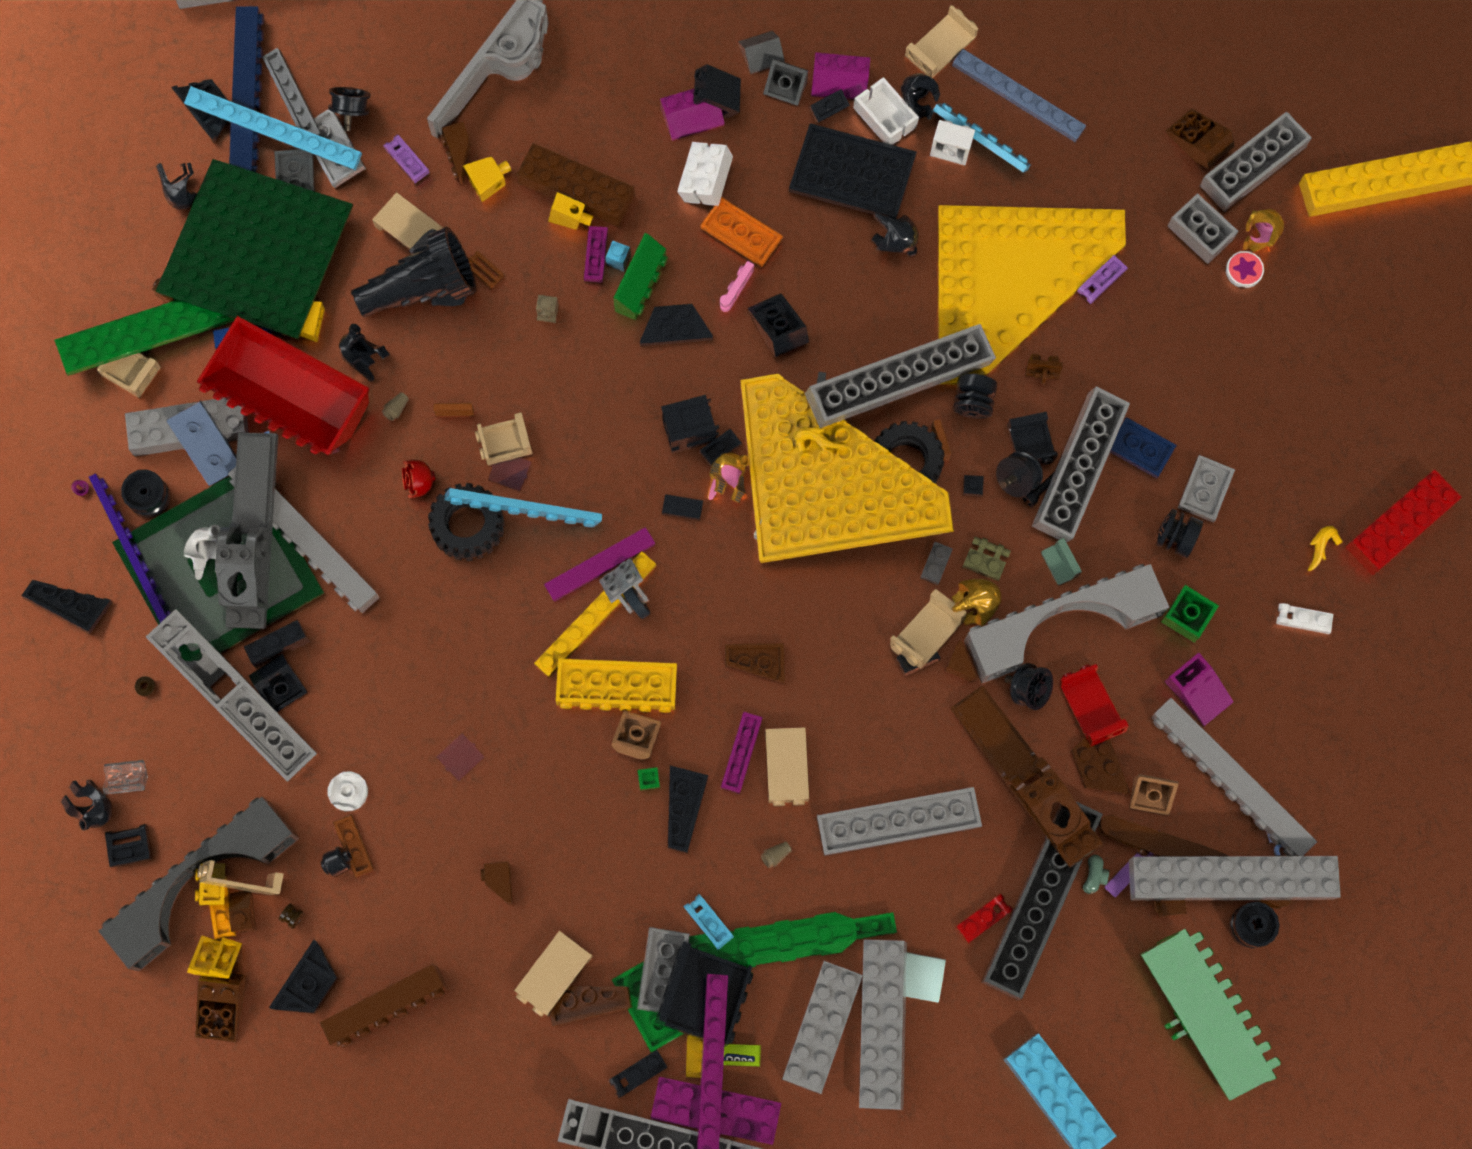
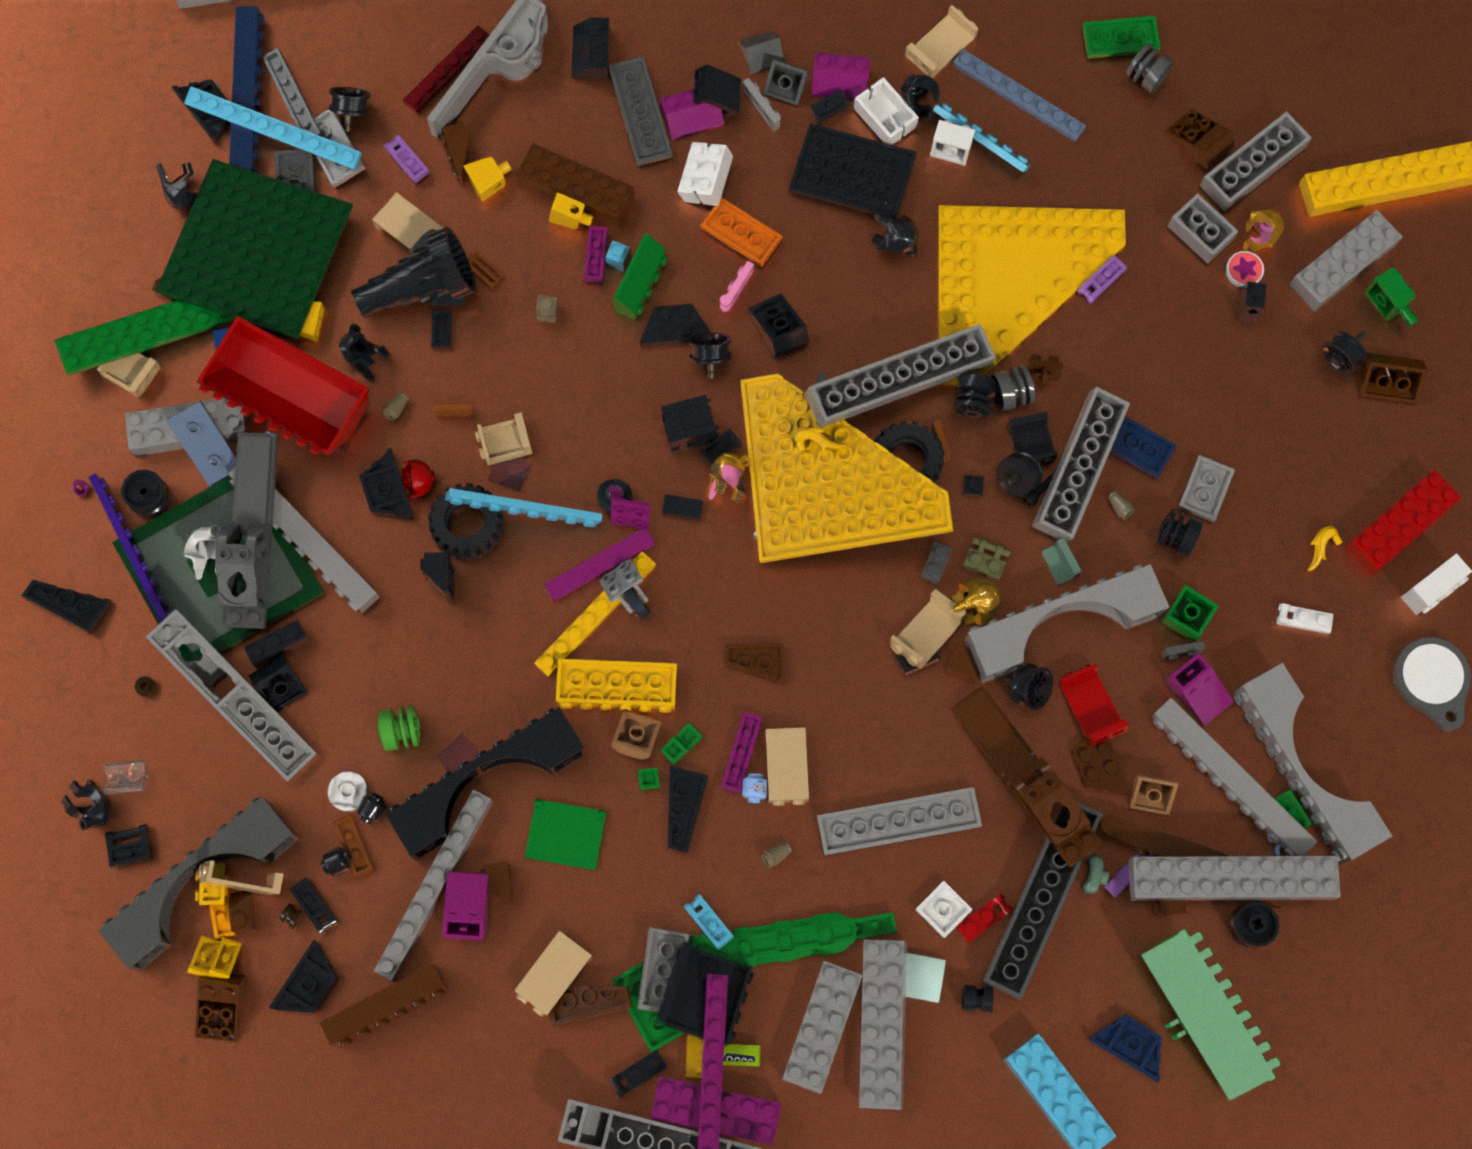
none -> black plate [290,877,339,936]
none -> black head [357,793,387,824]
none -> black wing [359,448,414,518]
none -> light grey brick [374,790,493,982]
none -> bright green wheel [377,705,421,752]
none -> black arch [386,707,587,861]
none -> dark red plate [403,25,490,114]
none -> black slope [420,552,455,605]
none -> black tile [431,311,452,349]
none -> magenta slope [443,871,489,940]
none -> green piece [524,799,607,870]
none -> black slope [571,17,610,78]
none -> magenta plate [597,479,650,529]
none -> dark grey plate [608,56,673,166]
none -> green slope [660,722,704,765]
none -> black wheel [689,333,731,379]
none -> light grey plate [742,78,781,131]
none -> light blue head [742,774,768,804]
none -> white plate [915,881,973,939]
none -> black wheel [962,985,994,1014]
none -> dark grey wheel [991,364,1035,411]
none -> green plate [1082,16,1161,59]
none -> dark blue wing [1088,1015,1162,1083]
none -> dark tan cone [1108,491,1135,520]
none -> dark grey wheel [1125,43,1174,94]
none -> dark grey plate [1161,641,1205,661]
none -> light grey arch [1233,663,1393,865]
none -> black torso [1238,282,1266,324]
none -> green plate [1274,789,1313,829]
none -> light grey brick [1289,210,1403,312]
none -> black wheel [1322,331,1368,375]
none -> reddish brown slope [1360,352,1427,404]
none -> green brick [1364,267,1419,327]
none -> piece [1393,637,1471,732]
none -> white brick [1401,553,1472,615]

